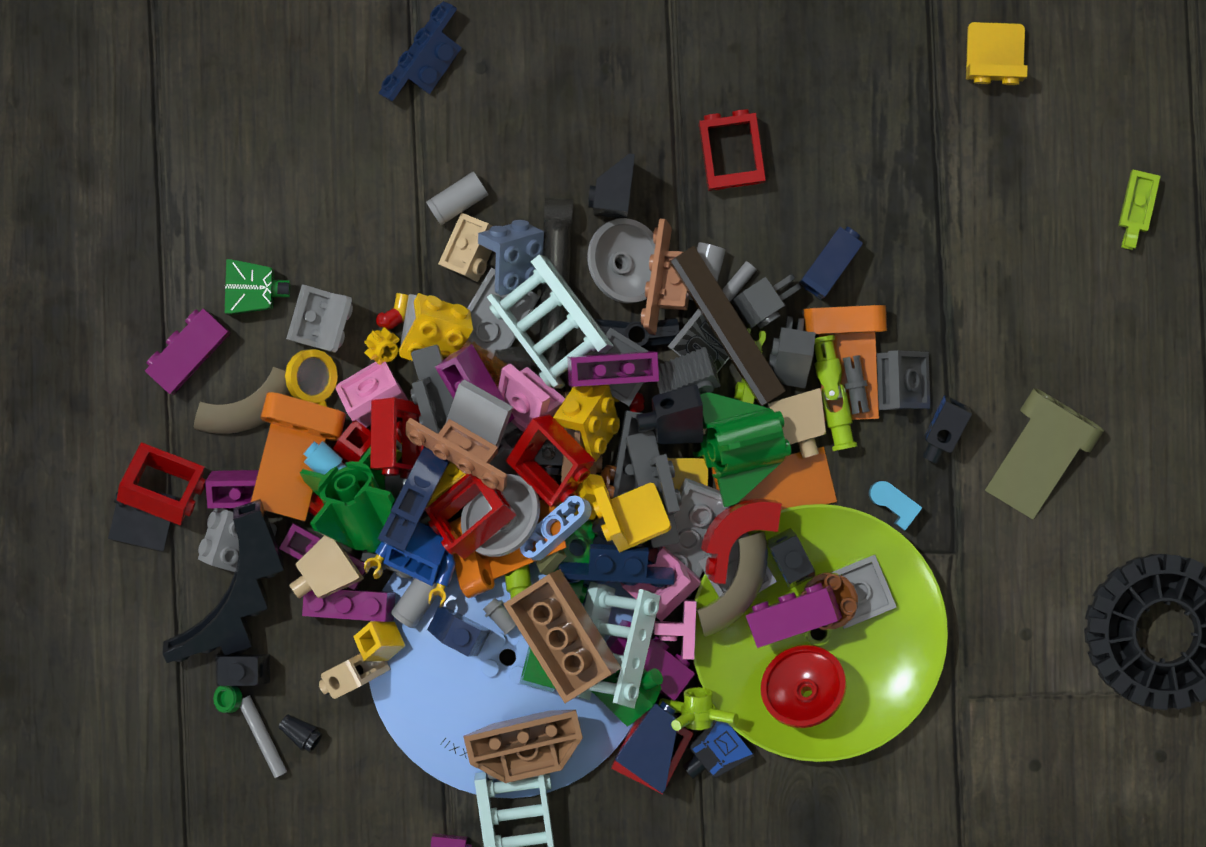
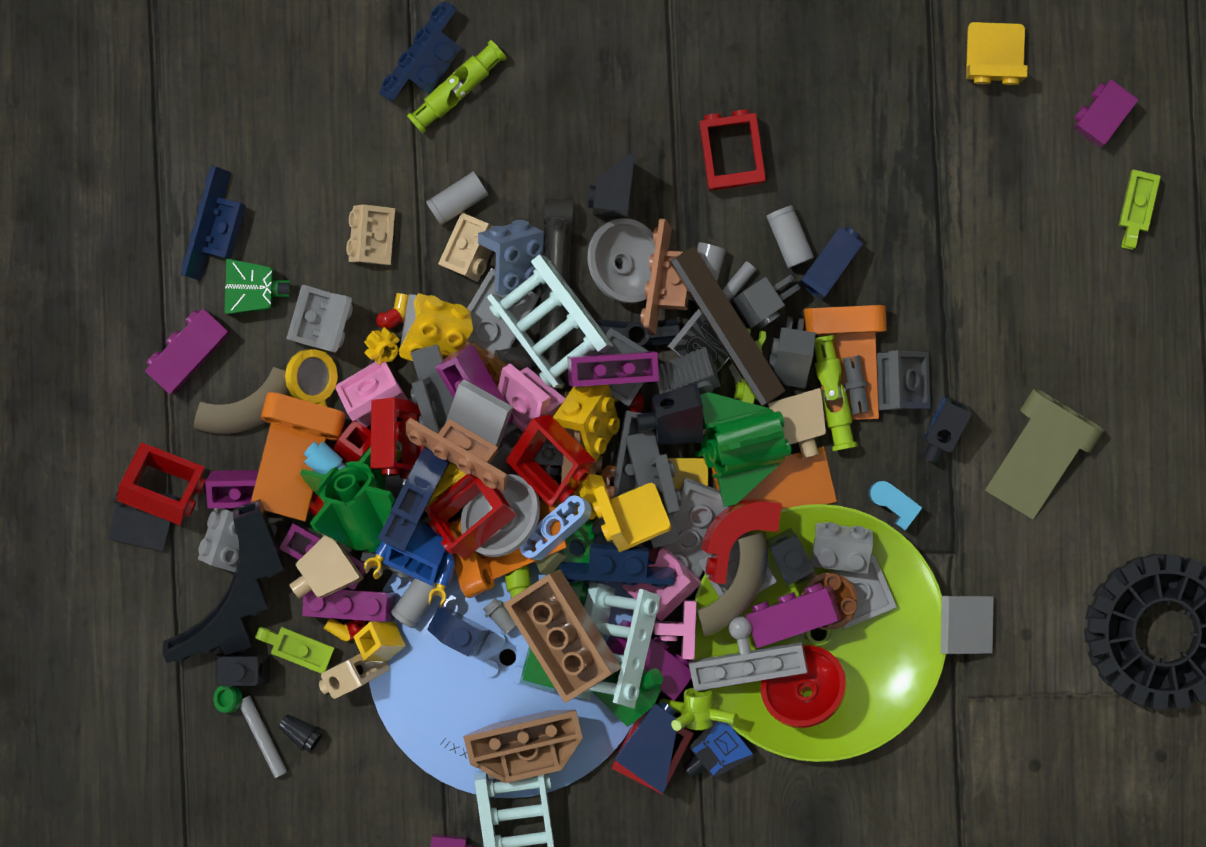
none -> dark blue bracket [181,166,246,281]
none -> lime plate [255,626,335,673]
none -> yellow arm [323,618,367,641]
none -> tan bracket [346,205,395,265]
none -> lime piece [406,40,507,134]
none -> light grey plate [689,617,808,691]
none -> light grey pin [766,205,814,268]
none -> light grey bracket [811,522,873,574]
none -> light grey tile [941,596,994,654]
none -> magenta brick [1073,79,1139,148]

